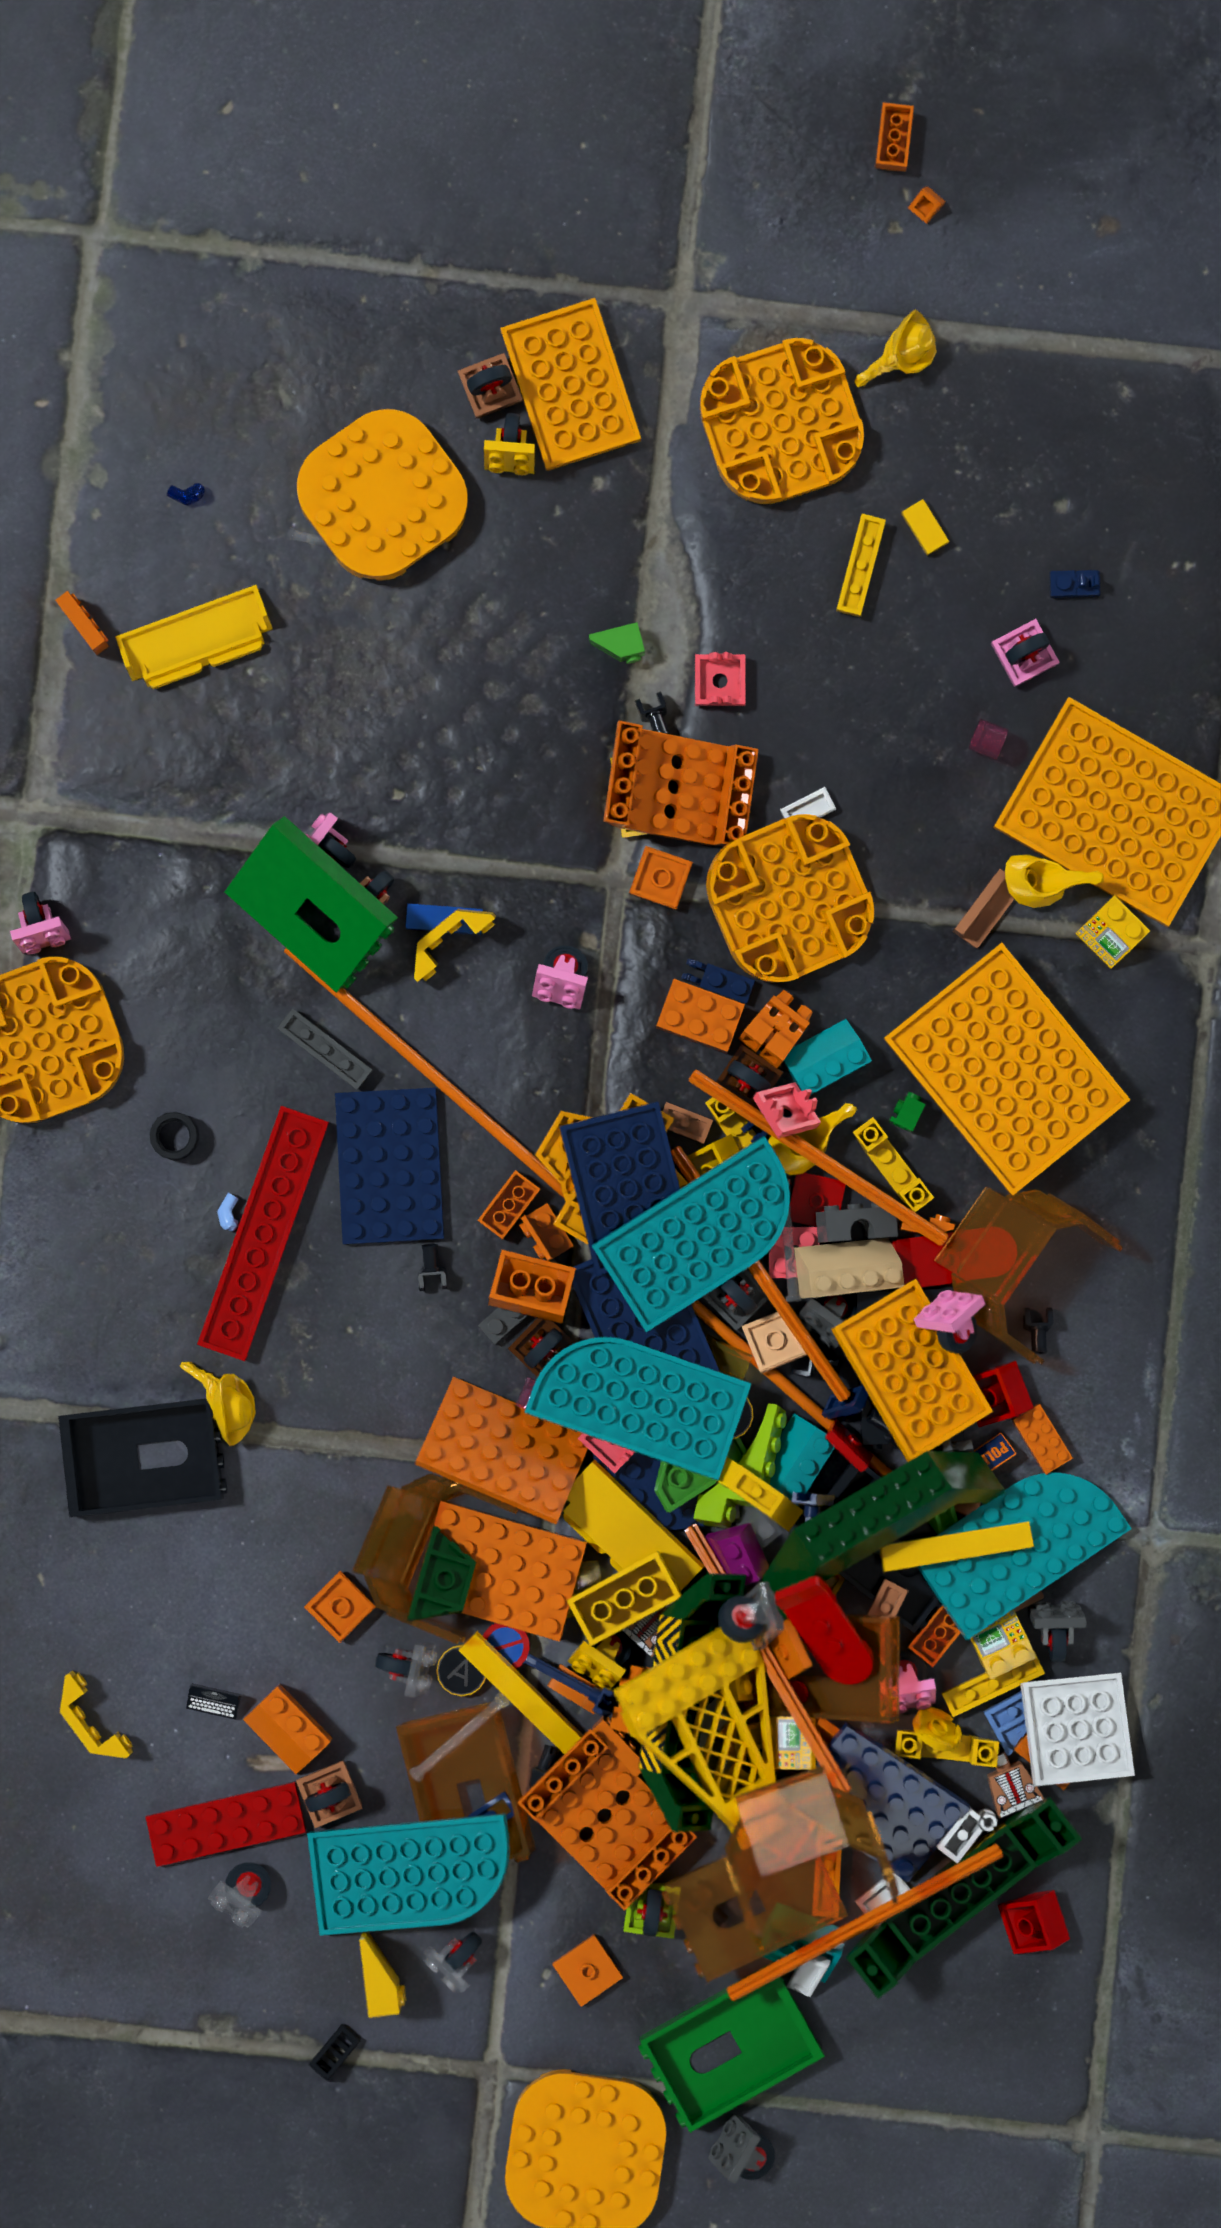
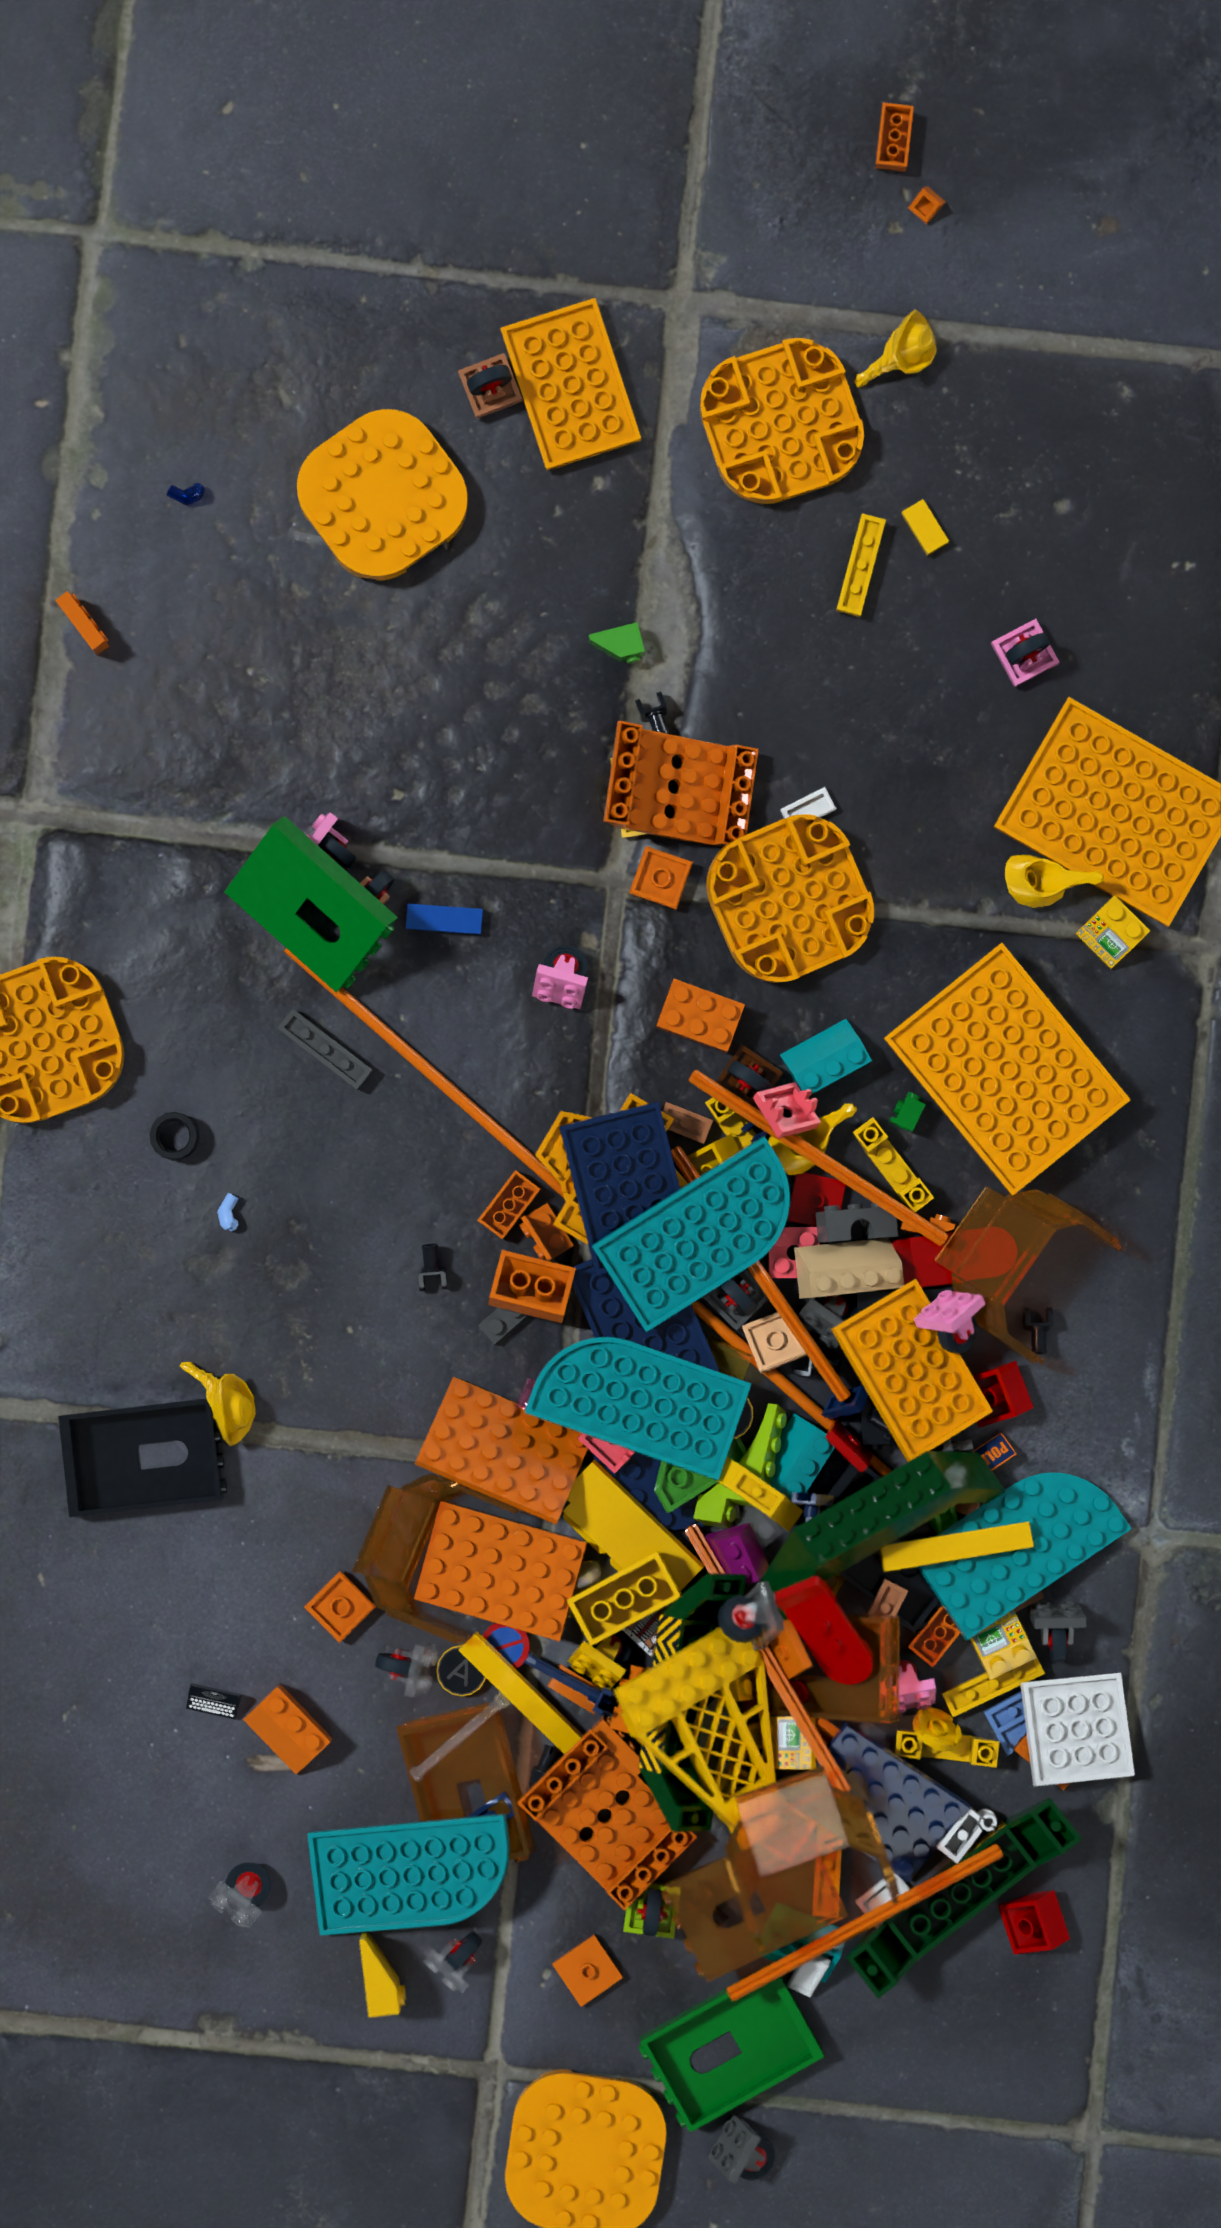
bright pink plate [10,892,71,955] -> none
yellow slope [60,1670,133,1758] -> none
yellow slope [115,585,273,689] -> none
red plate [145,1781,306,1867] -> none
red plate [197,1106,329,1361] -> none
nougat plate [296,1760,363,1828] -> none
black slope [308,2024,361,2082] -> none
dark blue plate [335,1088,444,1244] -> none
dark green wing [407,1526,476,1621] -> none
yellow slope [414,909,496,982] -> none
yellow plate [484,413,535,476] -> none
reddish brown plate [508,1318,575,1378] -> none
dark blue hinge [681,959,755,1004] -> none
coral piece [695,652,745,706] -> none
orange hips [738,990,813,1068] -> none
clear bar [782,1179,801,1302] -> none
nougat panel [953,869,1014,948] -> none
clear pink piece [968,718,1009,760] -> none
torso [987,1752,1044,1818] -> none
orange piece [1011,1404,1073,1475] -> none
dark blue plate [1049,570,1101,598] -> none

